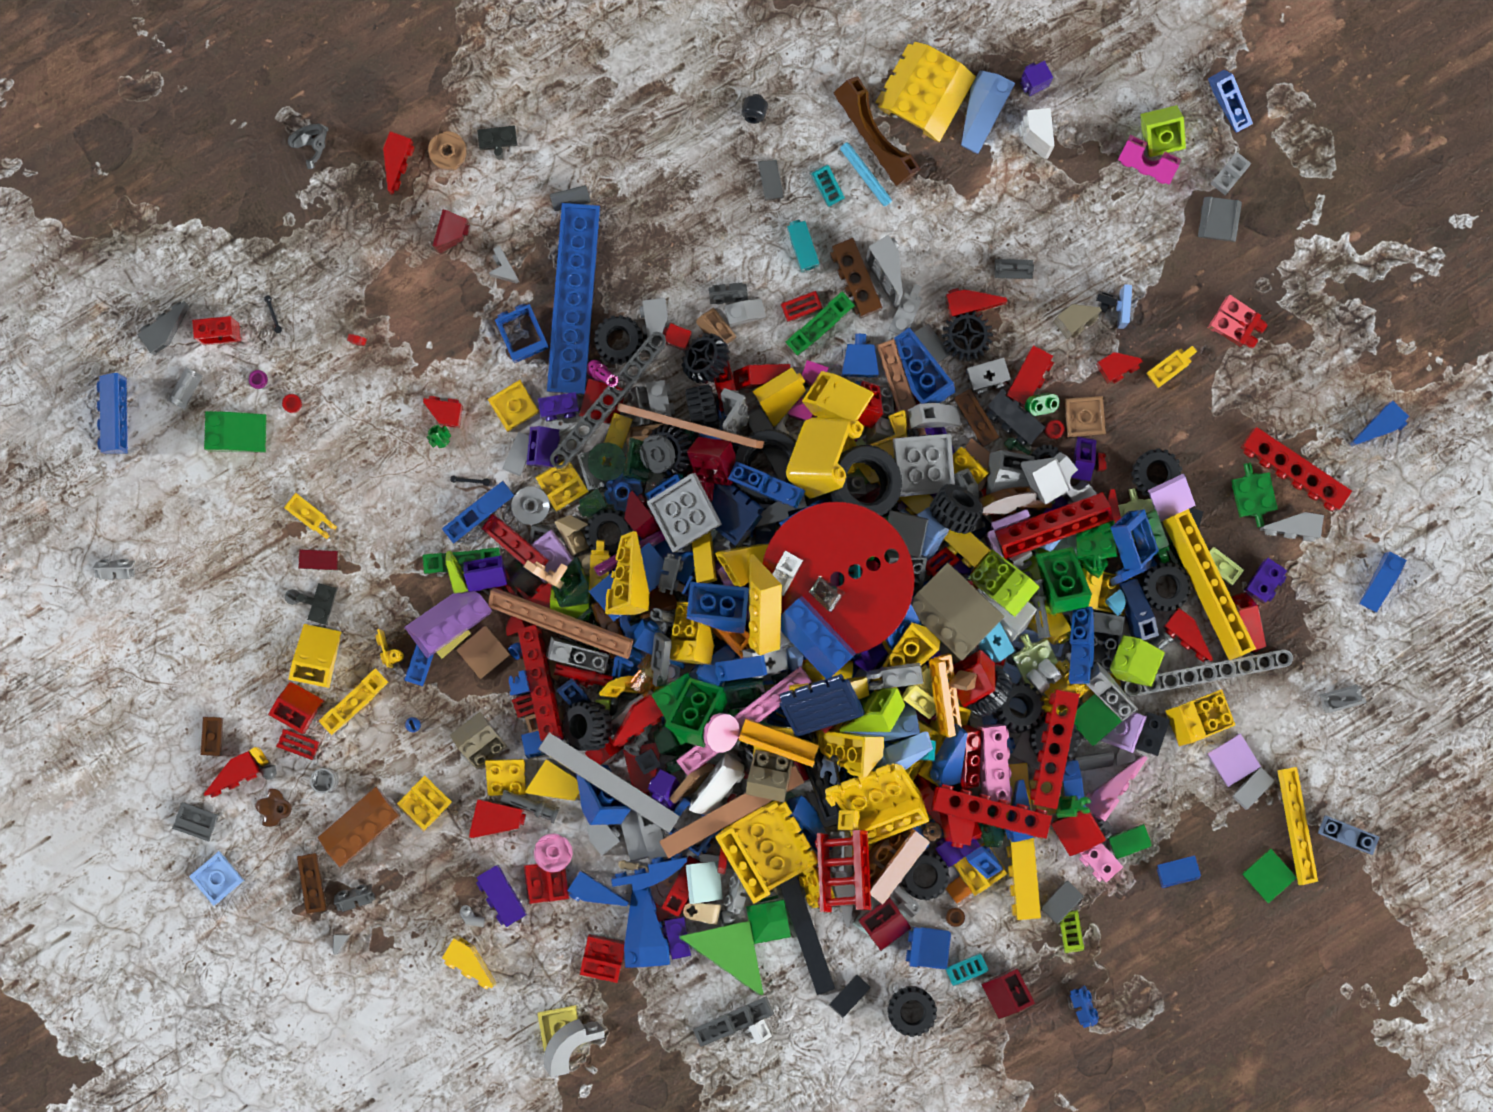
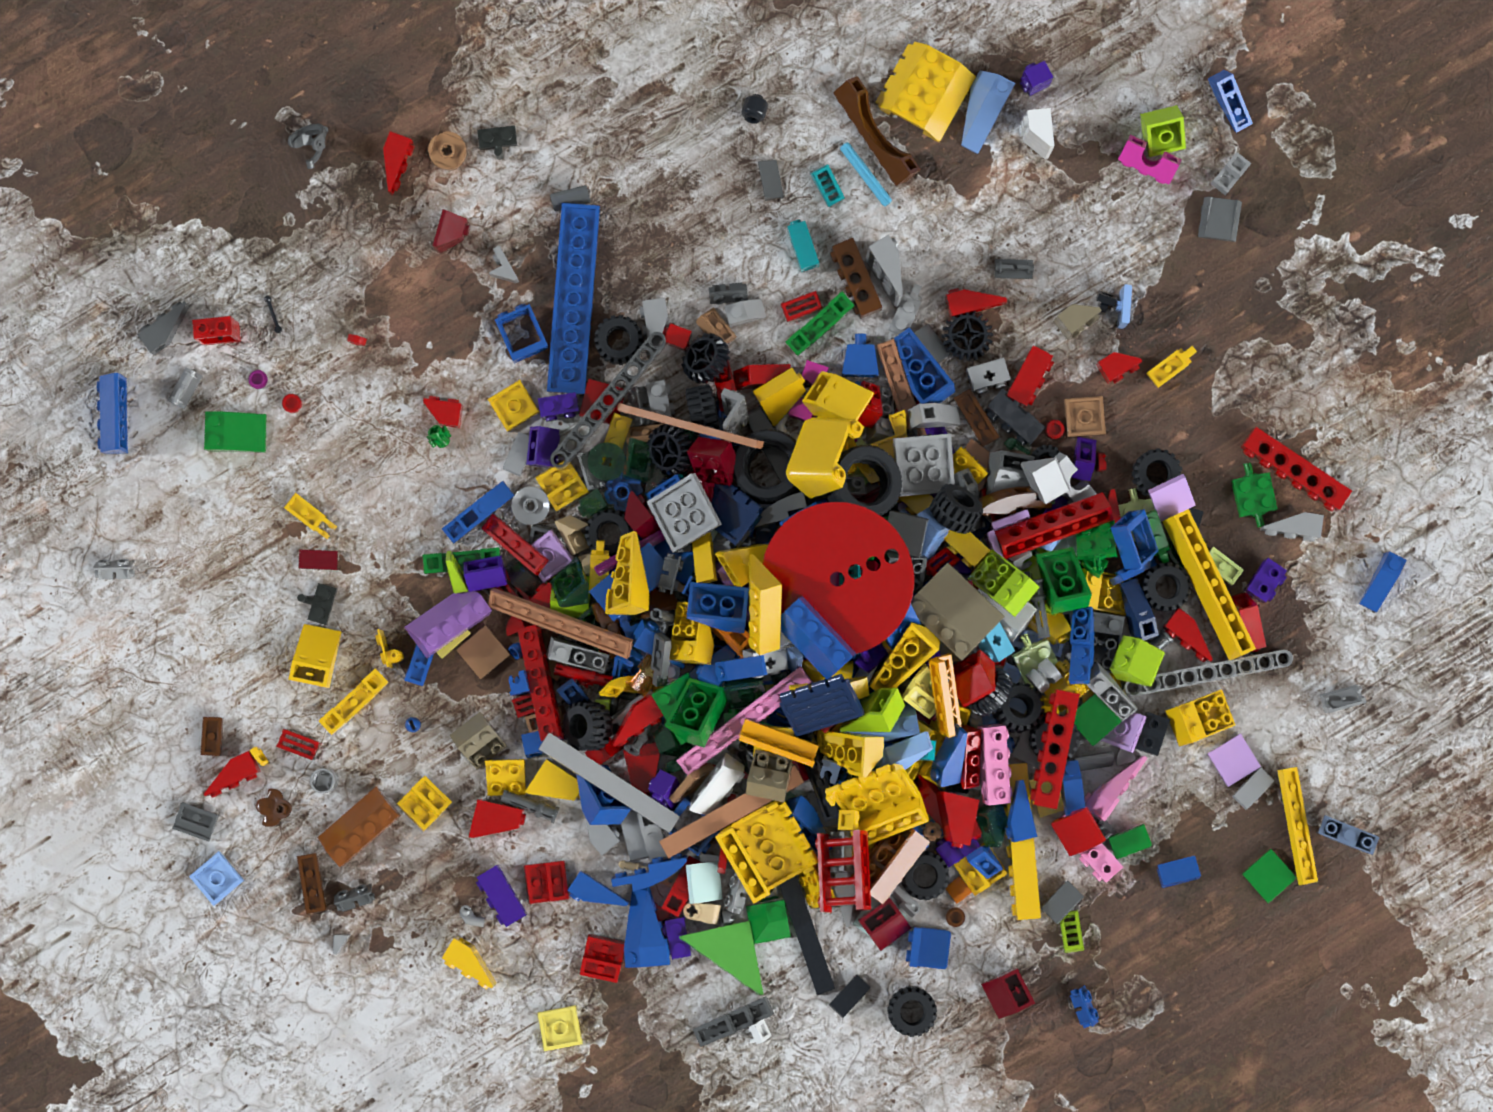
dark grey hinge [260,765,277,780] -> none
red slope [268,681,324,734] -> none
dark grey hinge [285,589,300,605] -> none
black hinge [450,475,490,486] -> none
light nougat plate [524,561,568,589] -> none
bright pink tile [534,833,573,872] -> none
light grey arch [544,1019,605,1078] -> none
dark pink pin [587,360,618,387] -> none
black tile [634,748,661,775] -> none
dark grey tile [640,434,675,473] -> none
bright pink tile [703,713,740,753] -> none
blue slope [728,461,805,509] -> none
white slope [773,551,803,596] -> none
clear smoke slope [809,576,845,612] -> none
black hinge [830,754,843,785] -> none
light grey hinge [866,663,924,690] -> none
red brick [930,784,1052,839] -> none
teal slope [945,953,989,986] -> none
medium nougat slope [949,670,977,691] -> none
plate [1025,393,1059,416] -> none
green plate [1056,795,1091,818] -> none
medium azure tile [1105,589,1125,616] -> none
coral hips [1207,295,1268,349] -> none
blue slope [1350,401,1409,446] -> none

